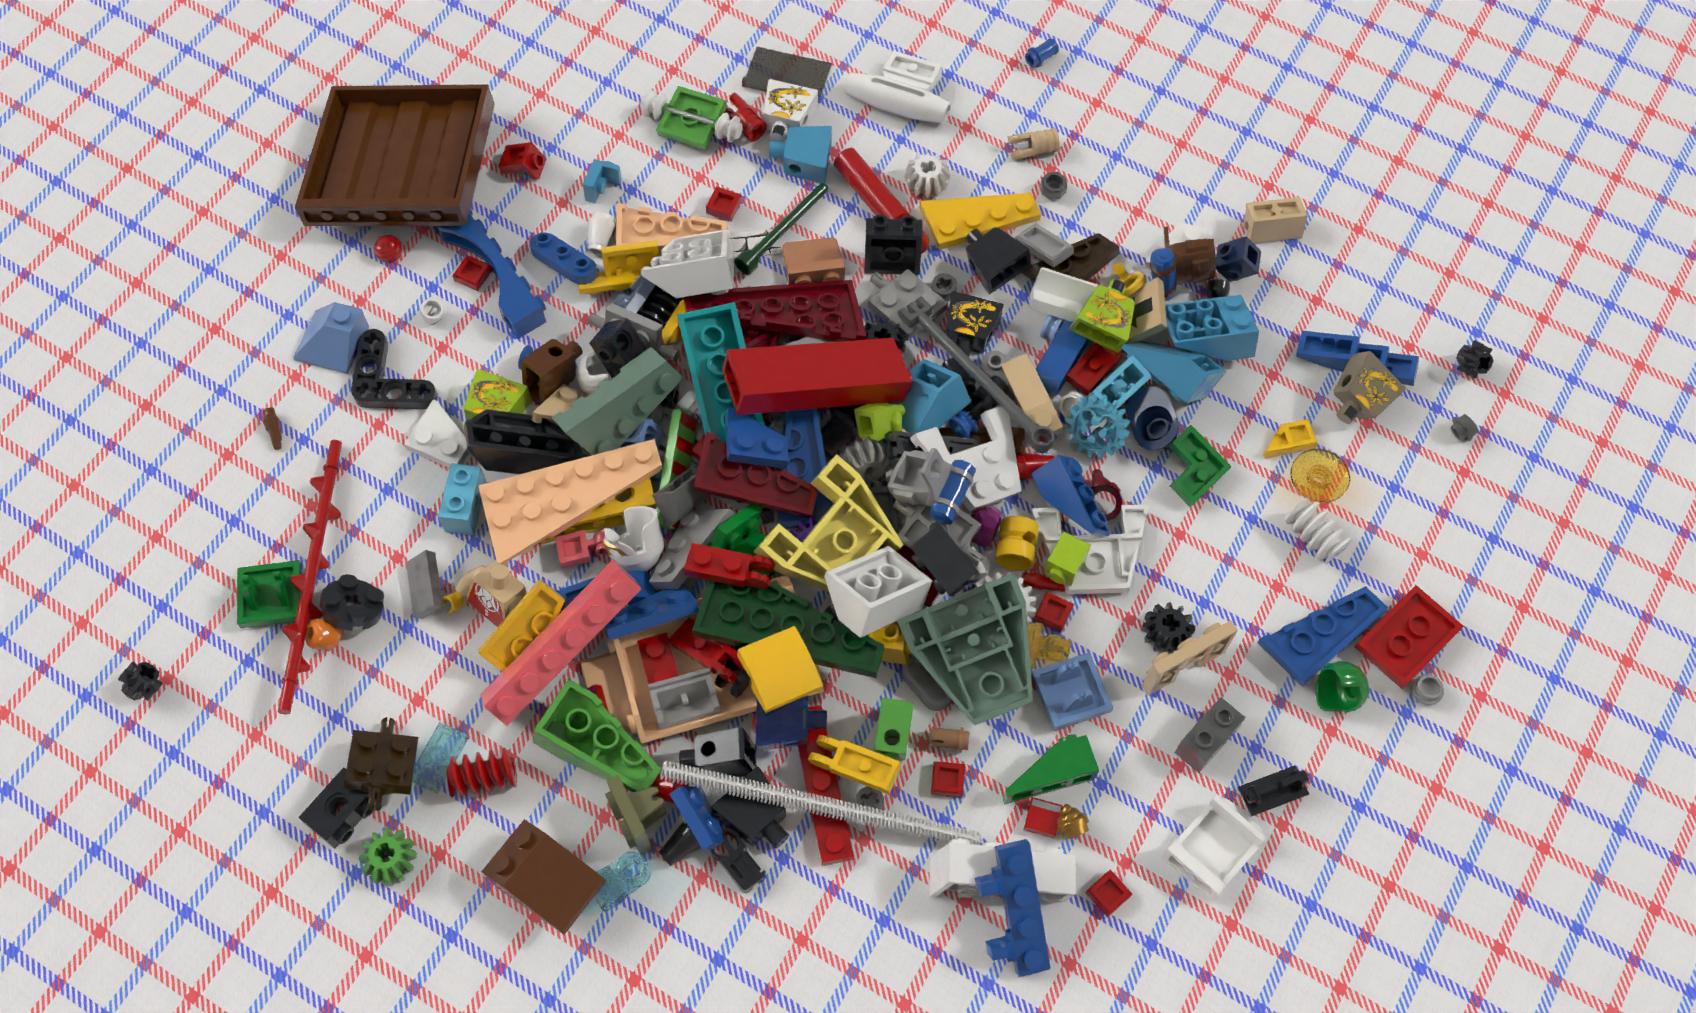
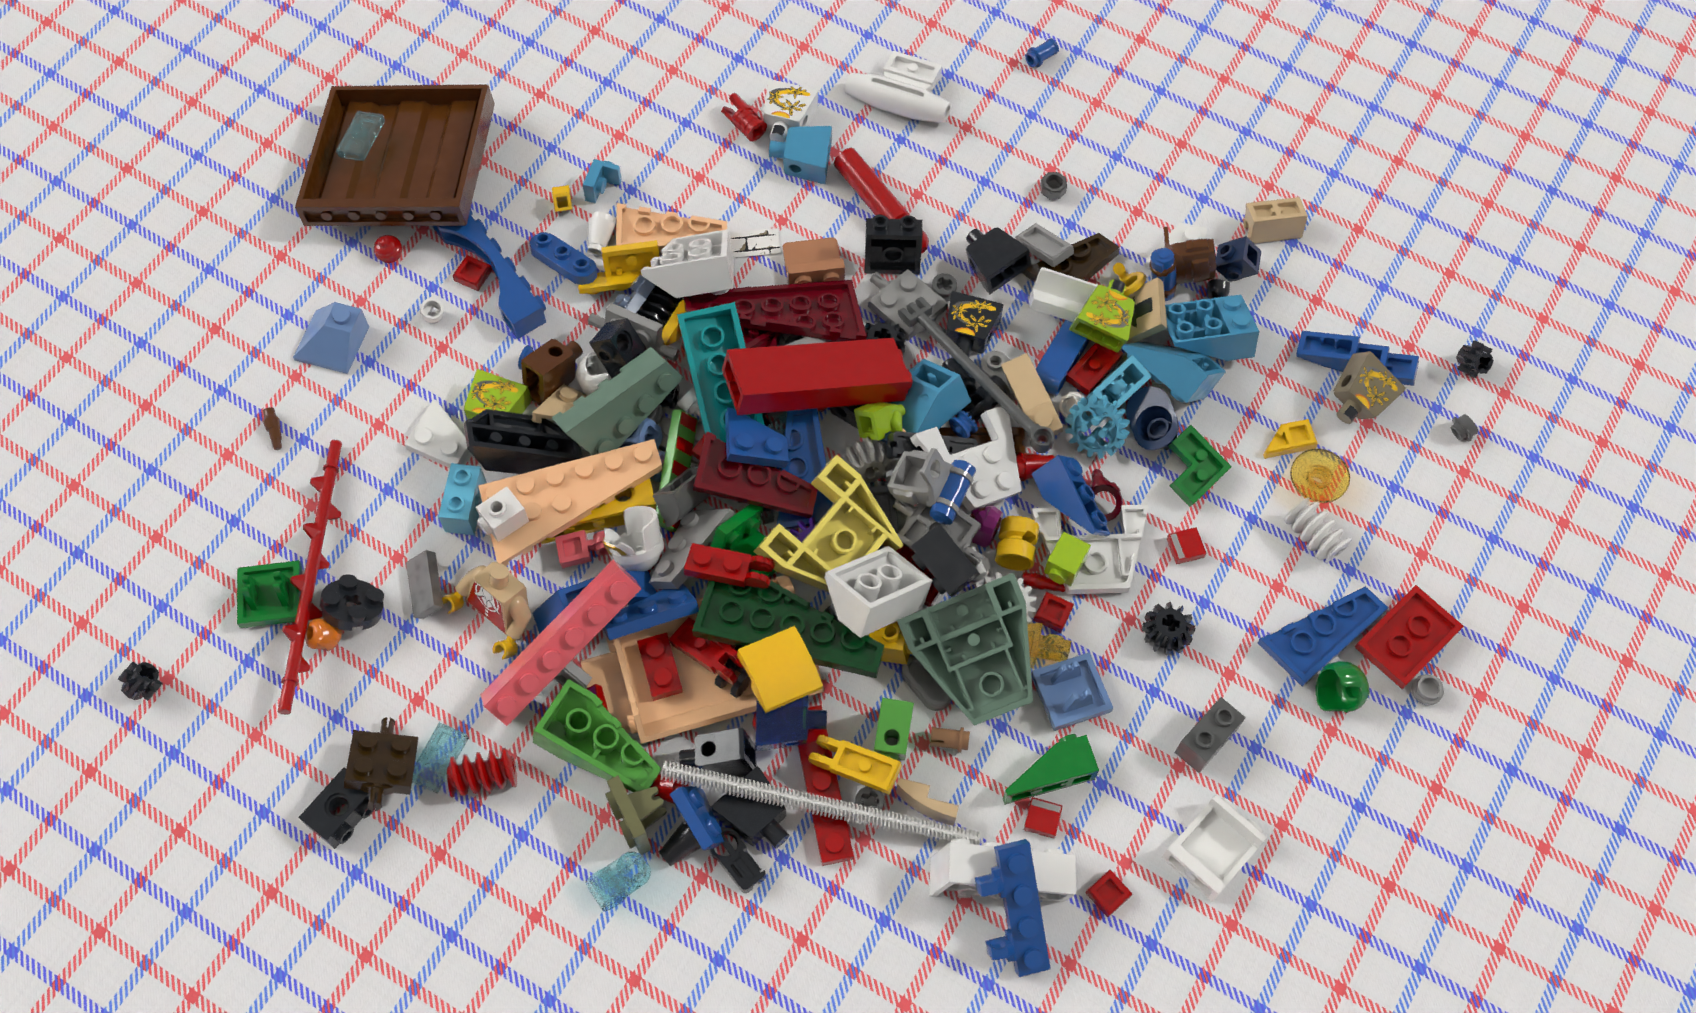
black beam [351,329,438,409] -> none
bright green gear [359,828,417,886] -> none
yellow wing [478,578,565,672] -> none
reddish brown slope [481,819,606,935] -> none
red bracket [498,142,546,180] -> none
bright green plate [640,86,743,150] -> none
light grey hinge [648,668,721,730] -> none
red plate [706,186,742,222] -> none
dark green piece [734,183,828,276] -> none
clear smoke piece [742,47,832,103] -> none
black bracket [821,408,857,459] -> none
white gear [904,151,951,198] -> none
yellow wing [919,193,1041,250] -> none
red tile [931,761,965,798] -> none
tan hinge [1007,128,1060,160] -> none
light blue bush [1040,315,1064,342] -> none
pearl gold plate [1057,804,1089,839] -> none
tan plate [1142,620,1238,696] -> none
black hinge [1238,765,1309,816] -> none
none -> clear light blue plate [336,111,385,161]
none -> white brick [476,487,529,542]
none -> yellow piece [552,185,573,212]
none -> light grey tile [554,661,592,687]
none -> tan slope [896,778,959,826]
none -> red tile [1167,527,1207,565]

